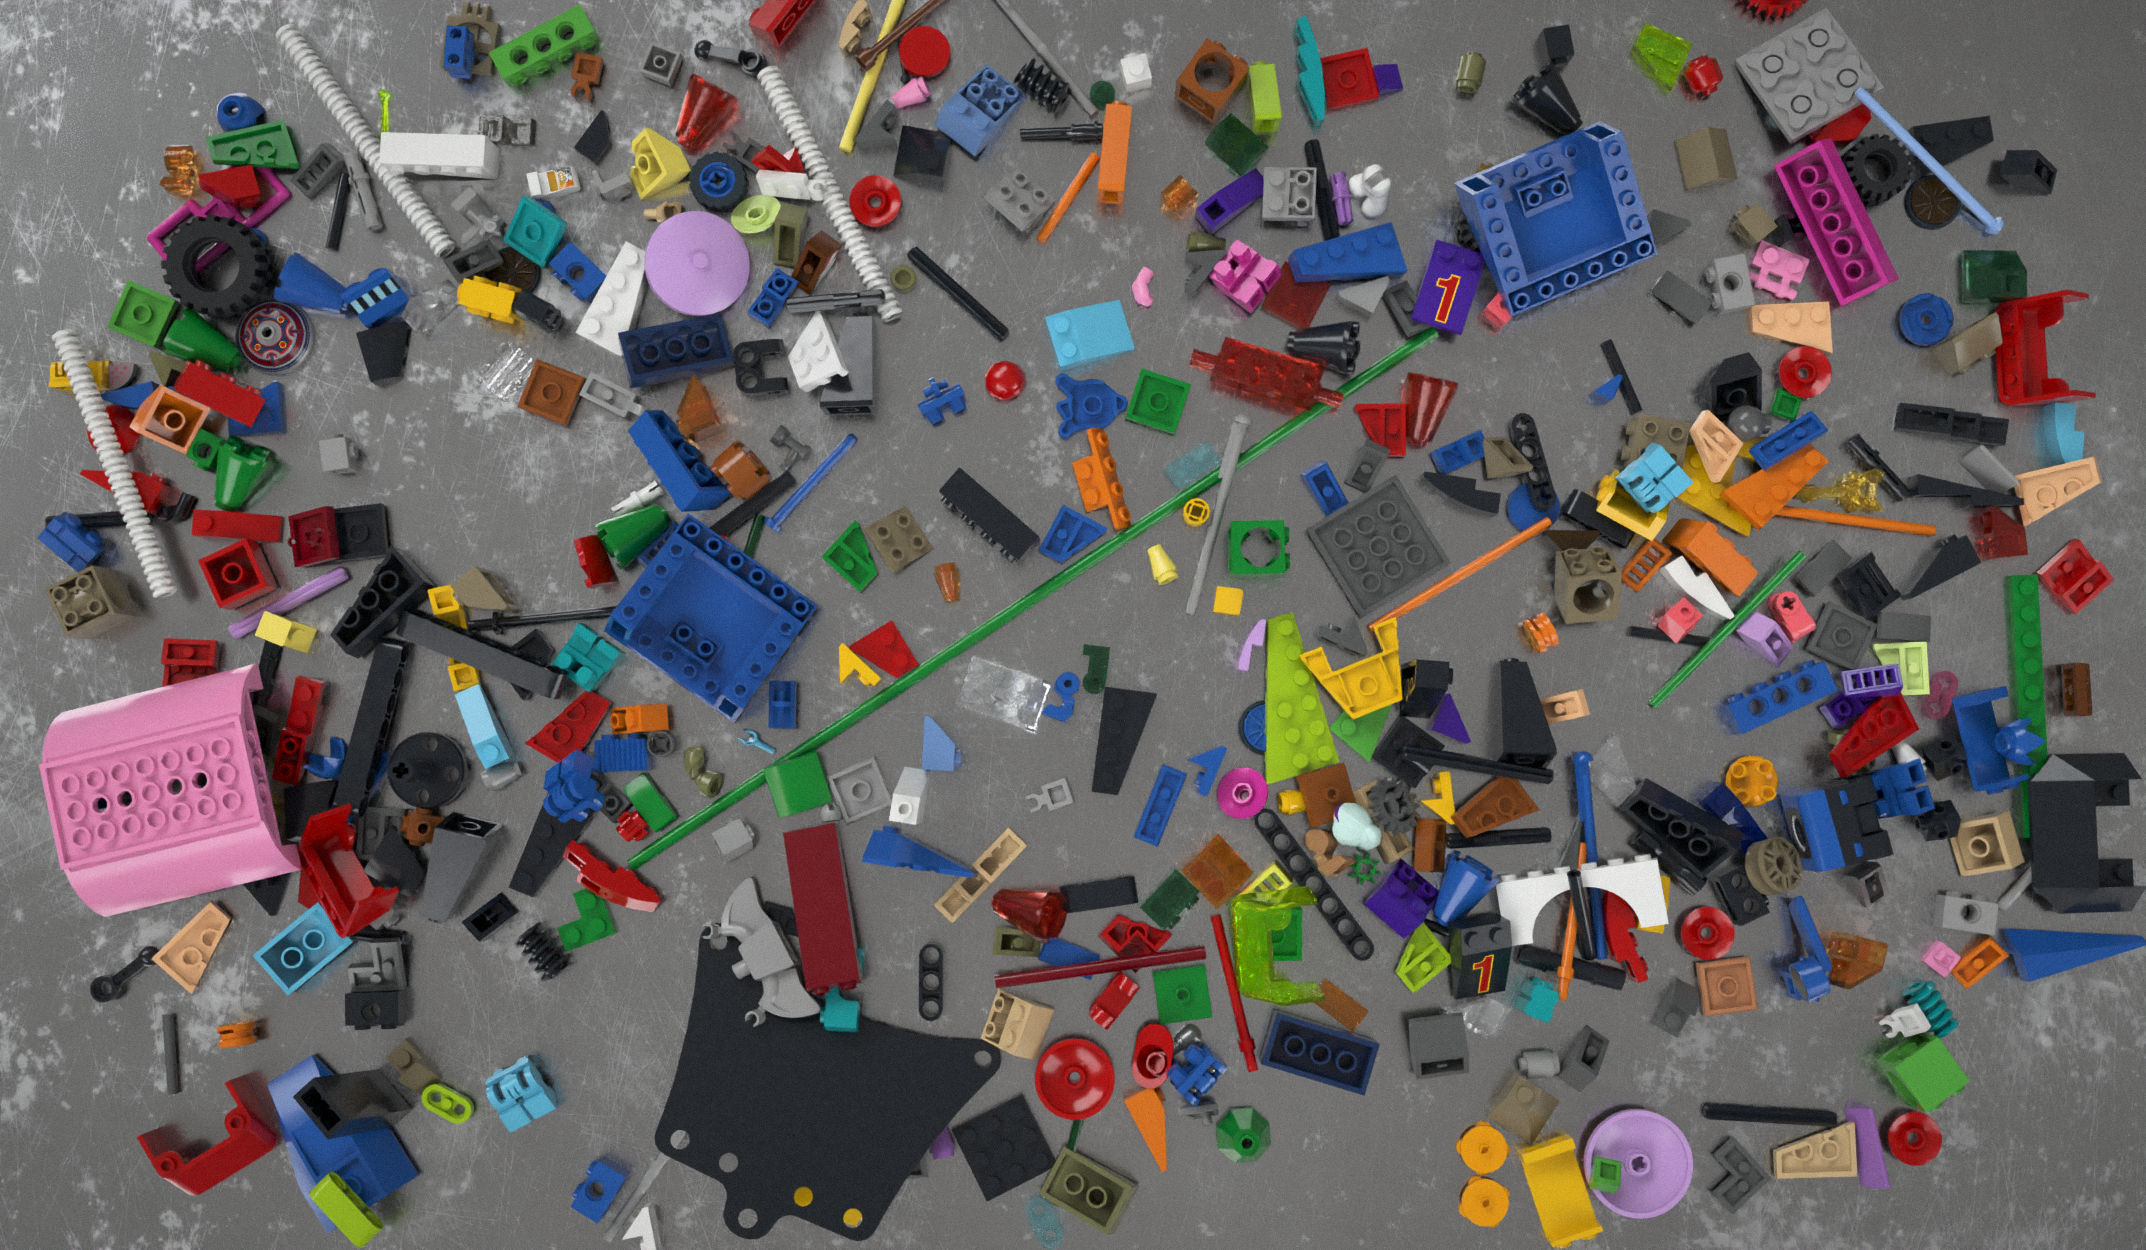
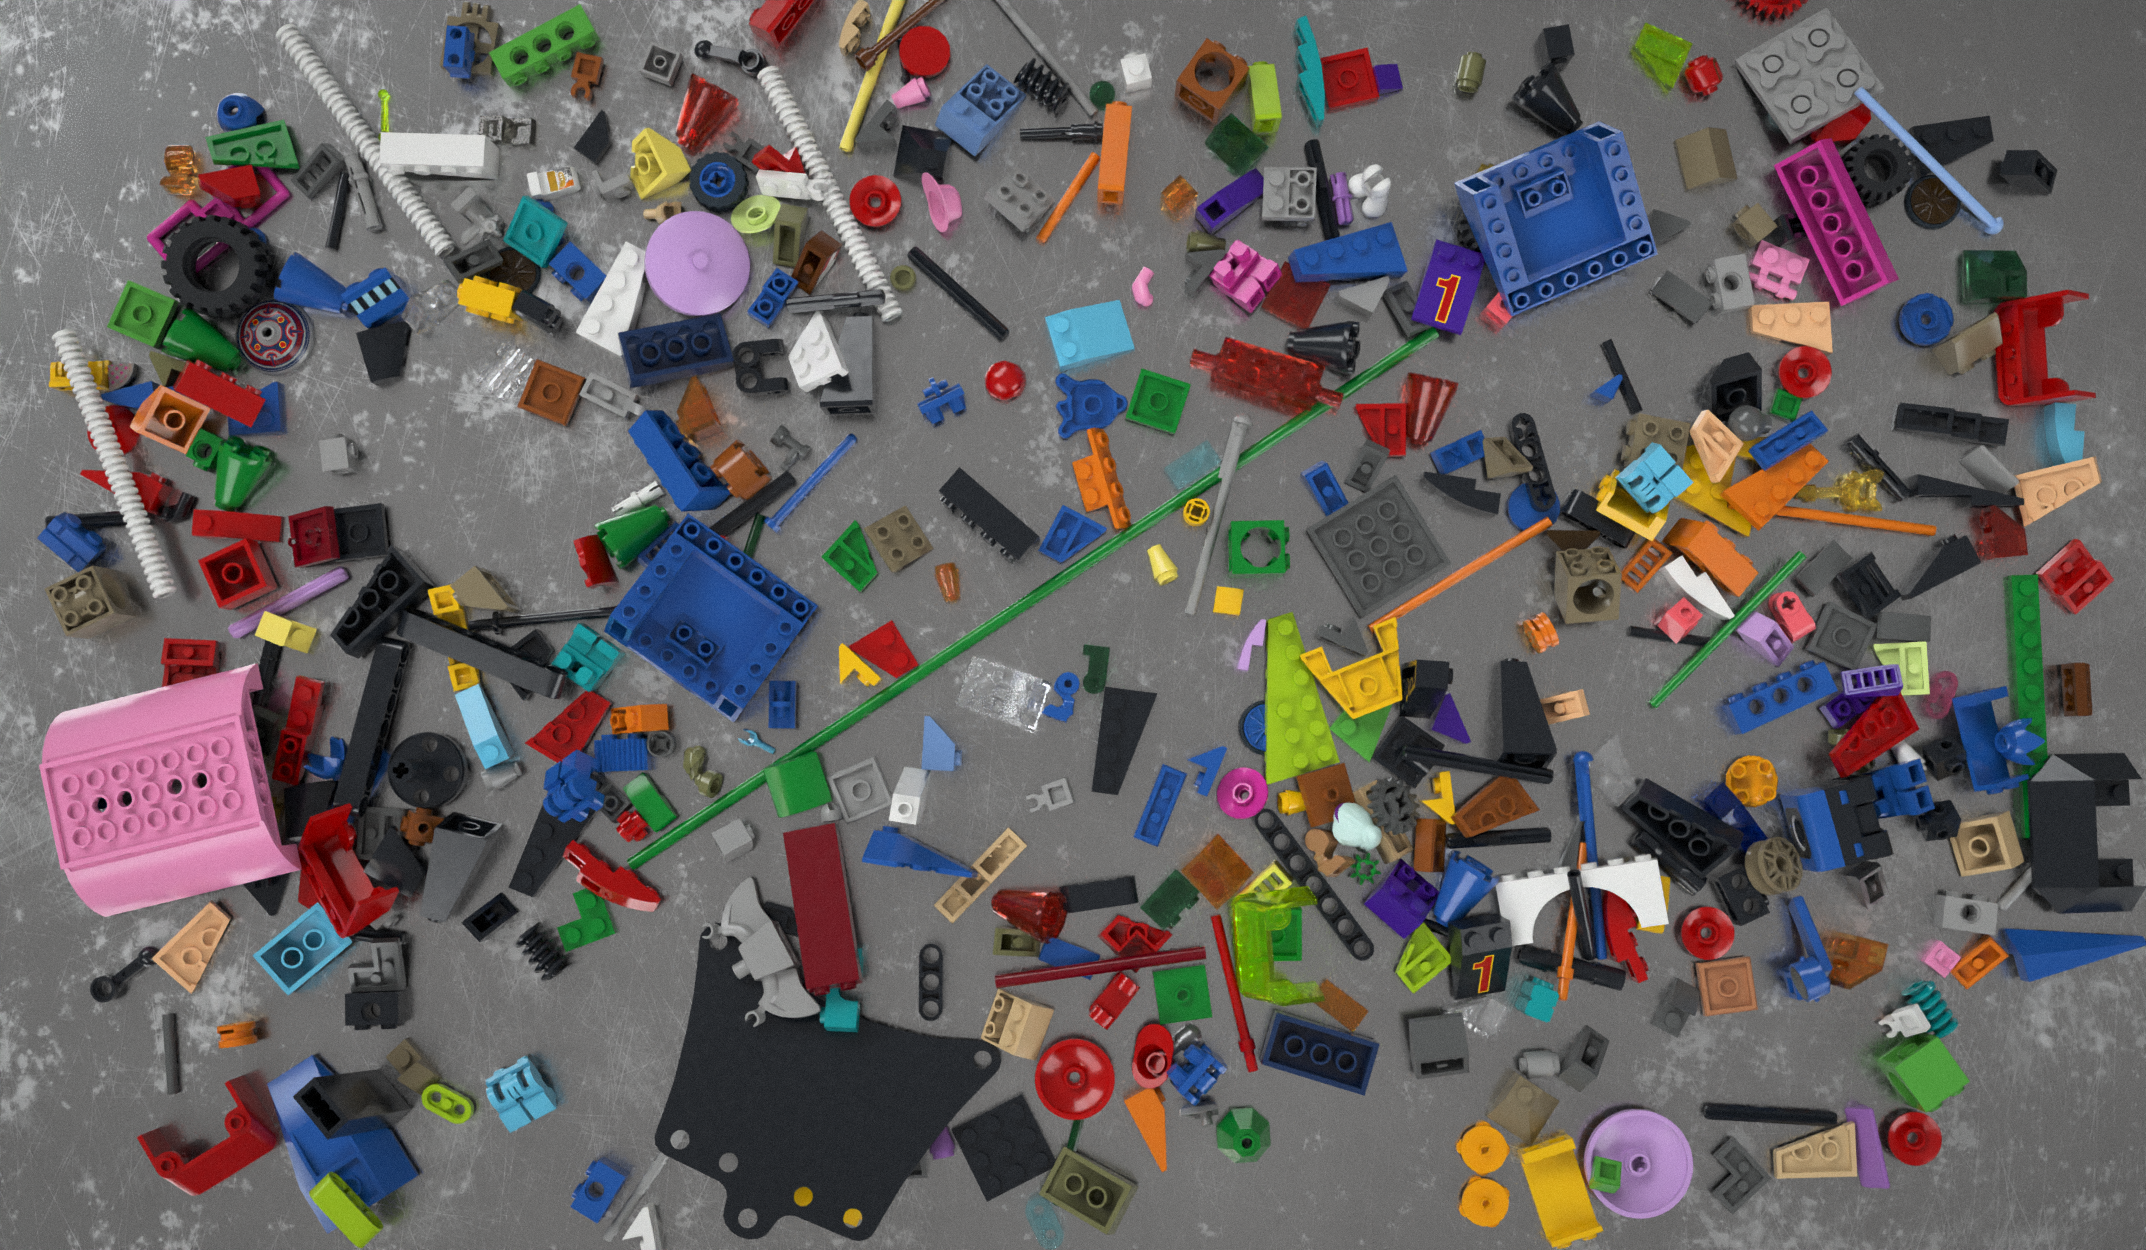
none -> bright pink piece [922,172,962,232]

